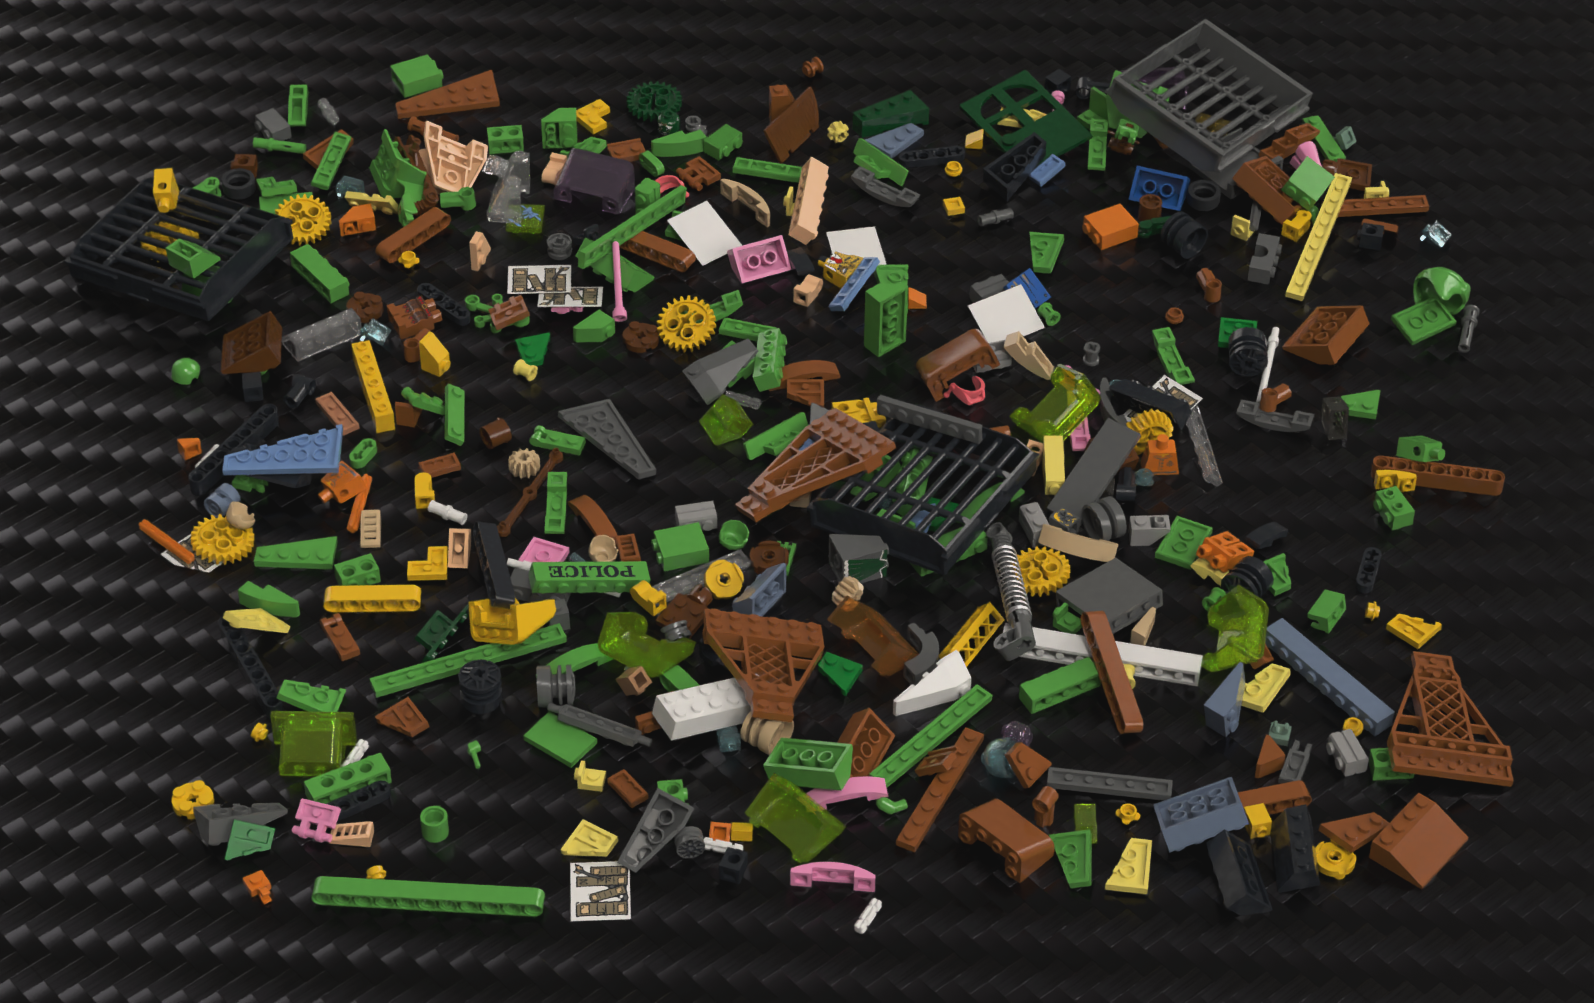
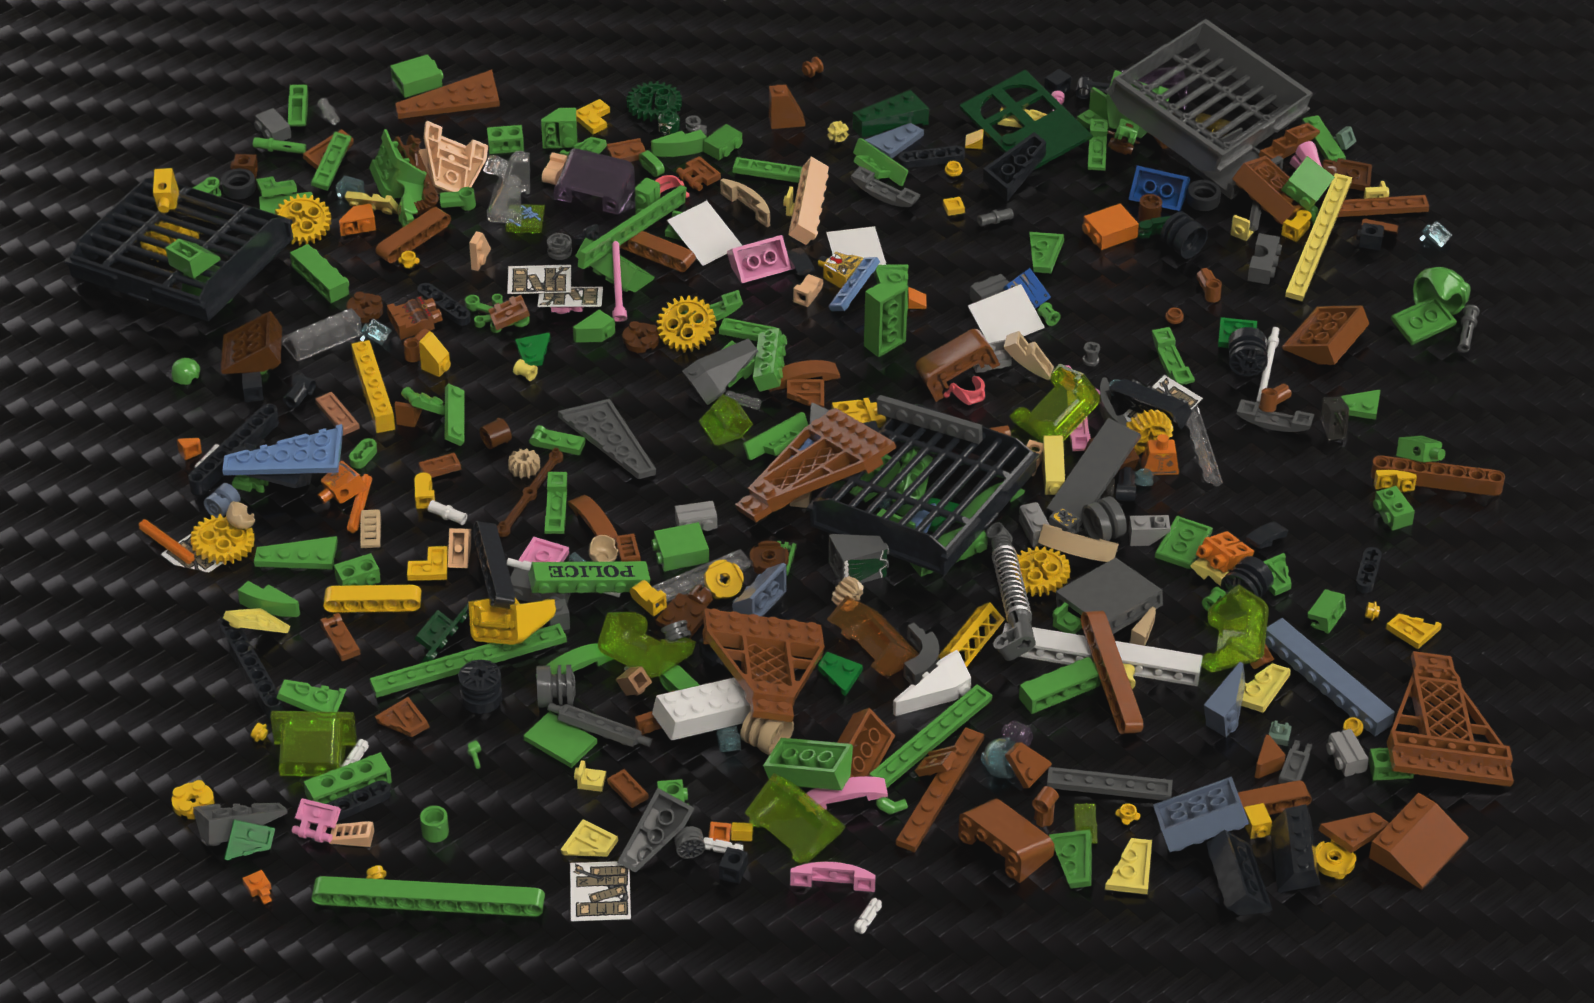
dark orange pin [407,116,459,142] -> none
bright green hair [719,520,749,551] -> none
reddish brown piece [763,87,819,164] -> none
medium blue plate [1029,154,1066,186] -> none

